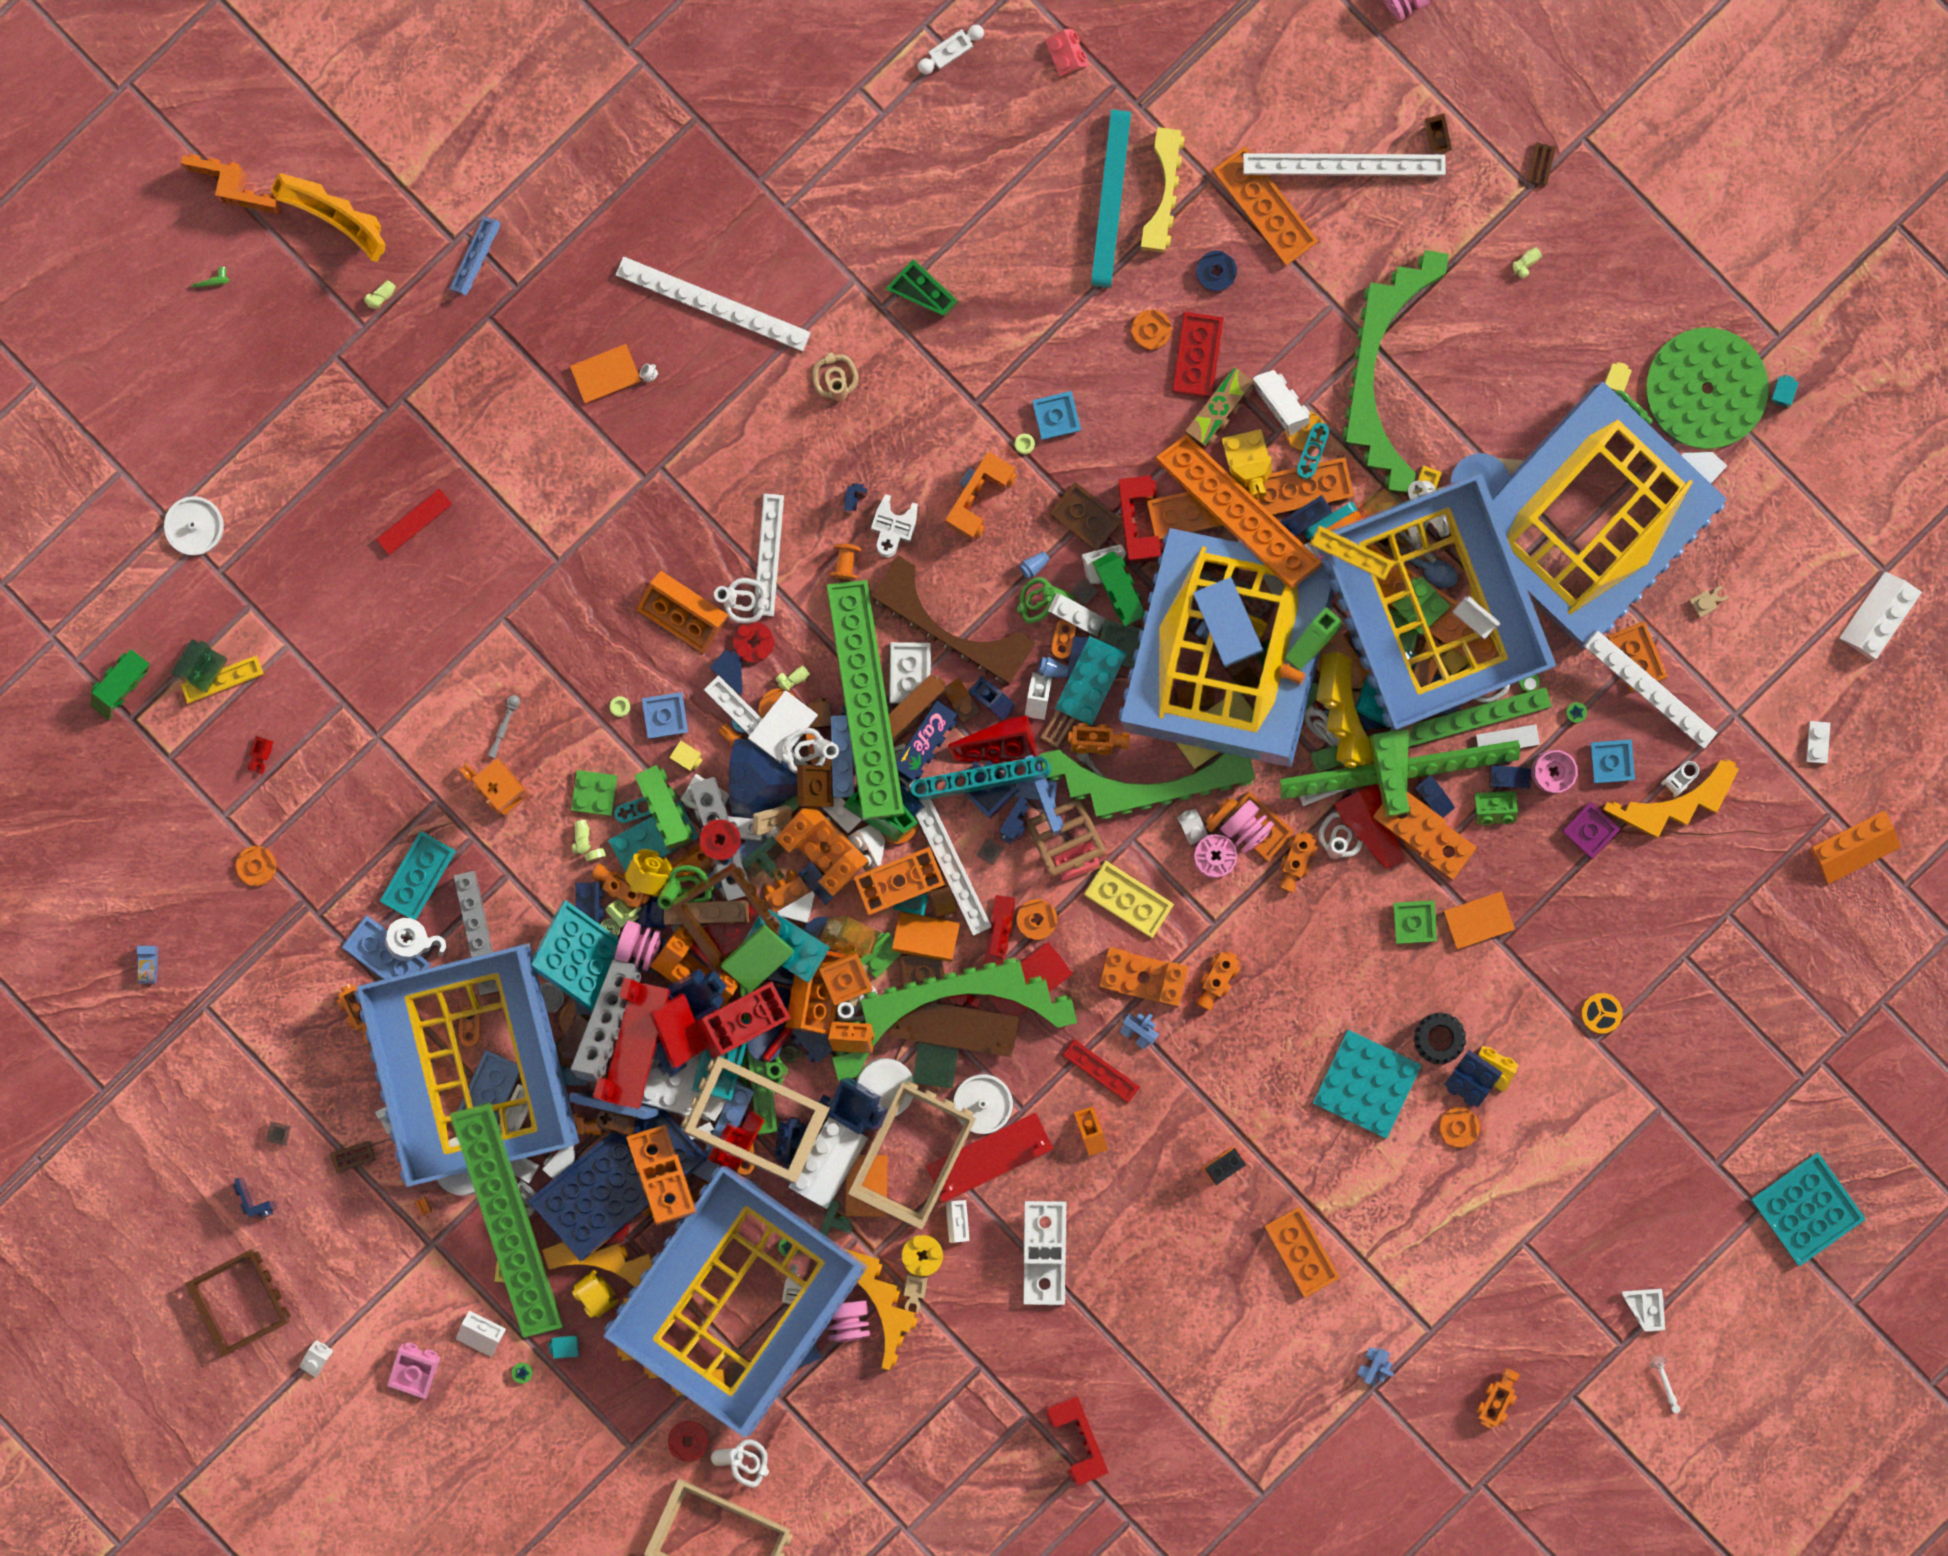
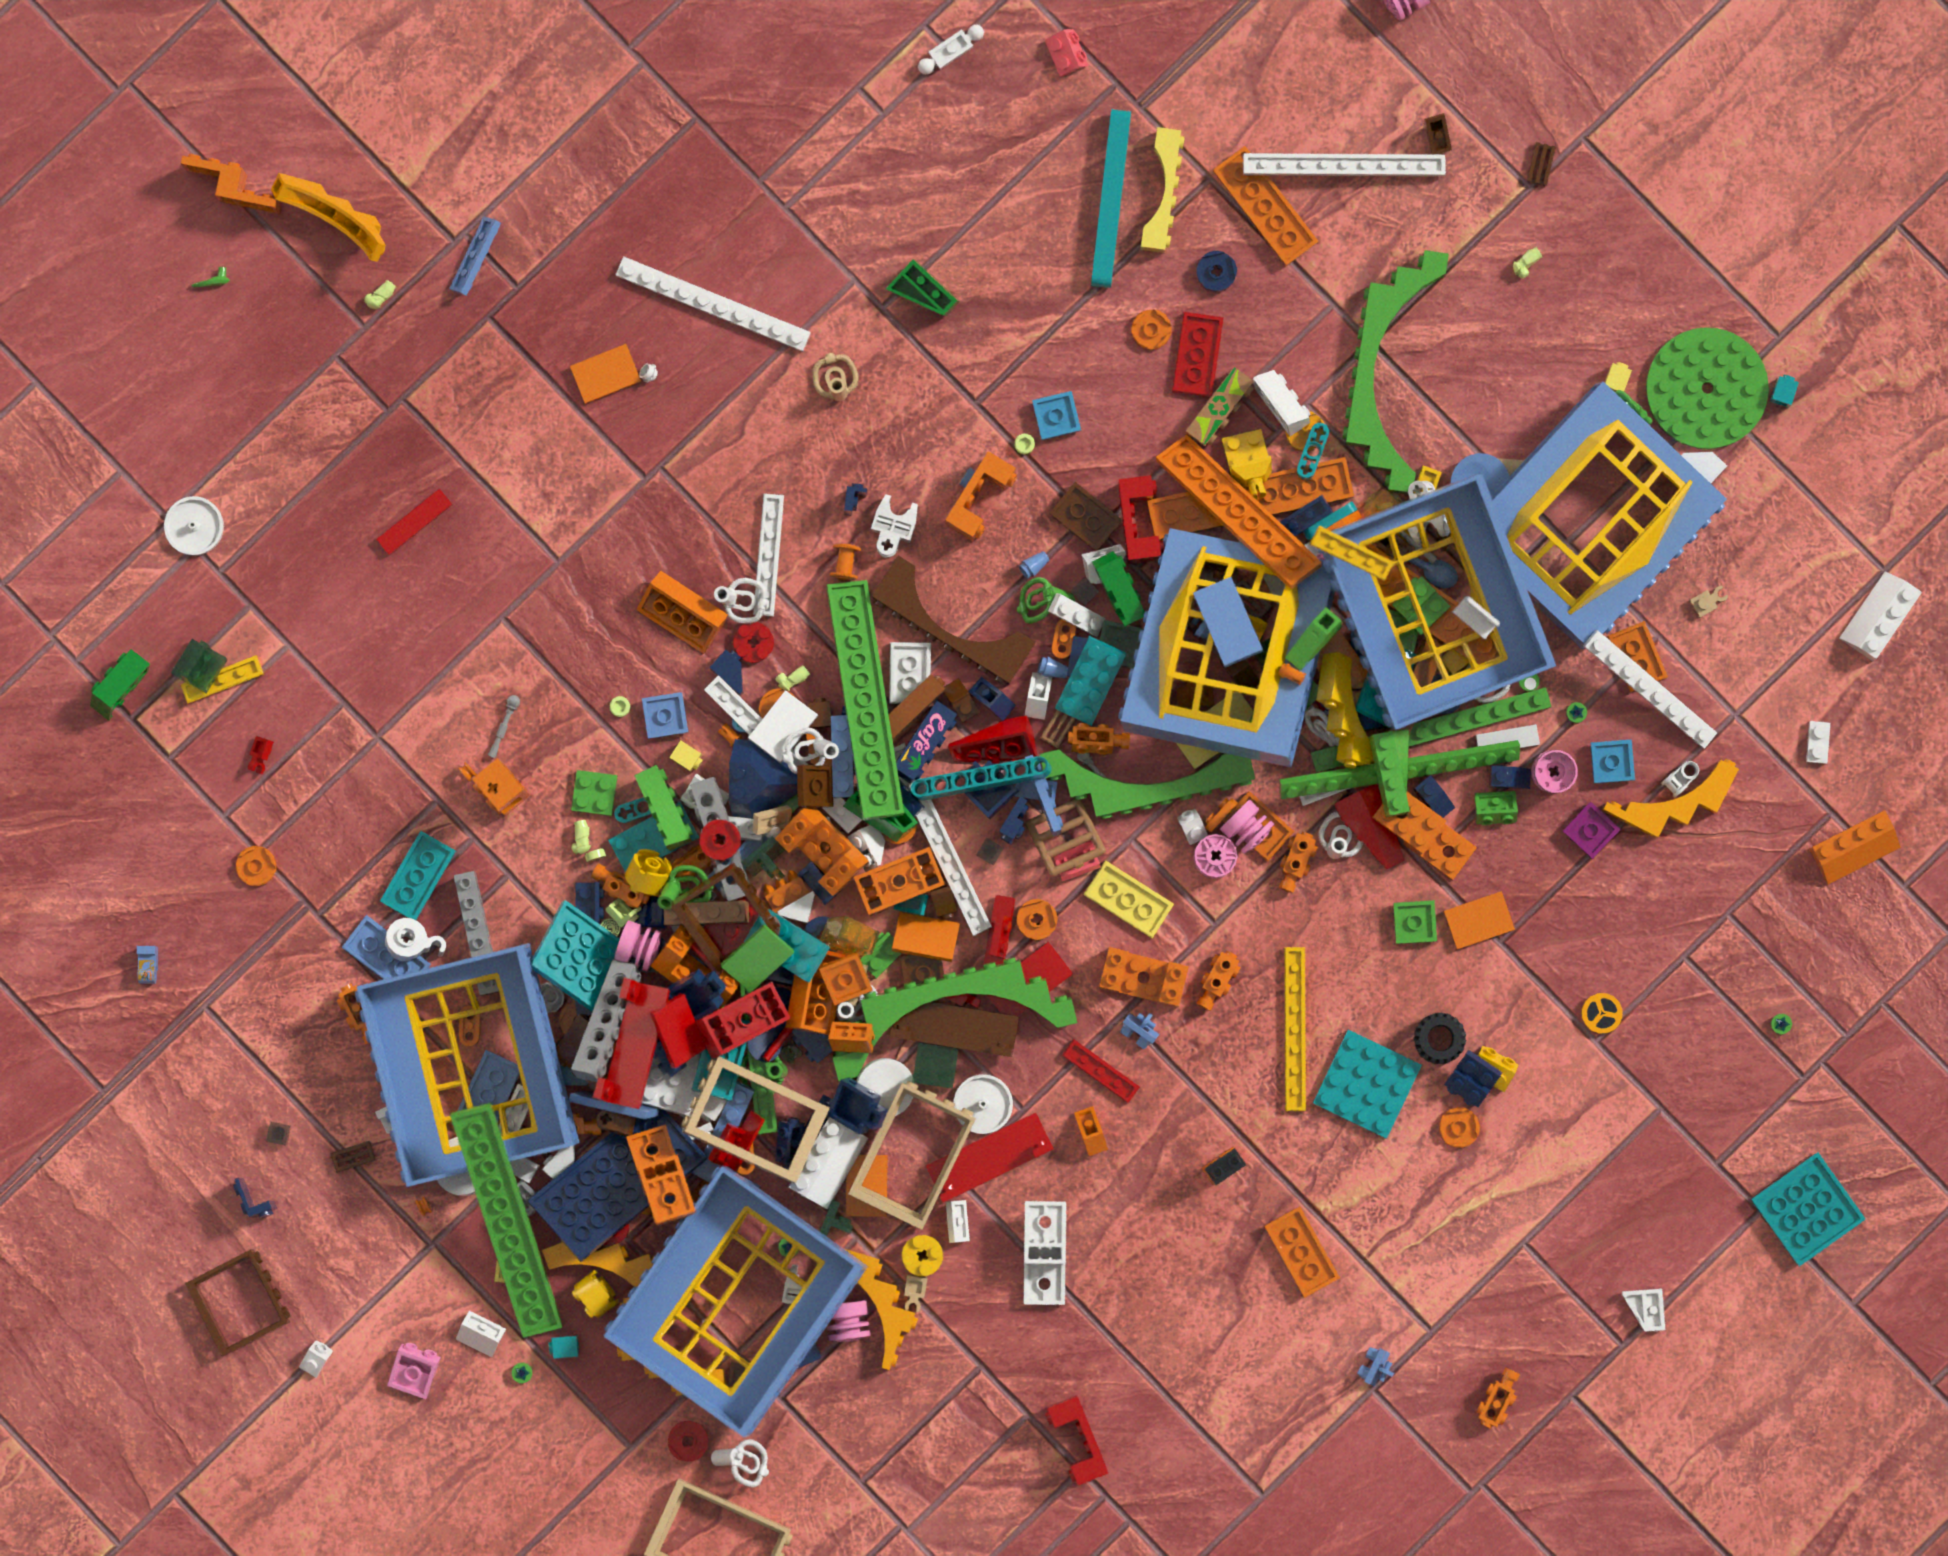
white piece [1649,1354,1680,1413] -> none
none -> yellow tile [1284,947,1306,1111]
none -> bright green tile [1771,1014,1792,1034]

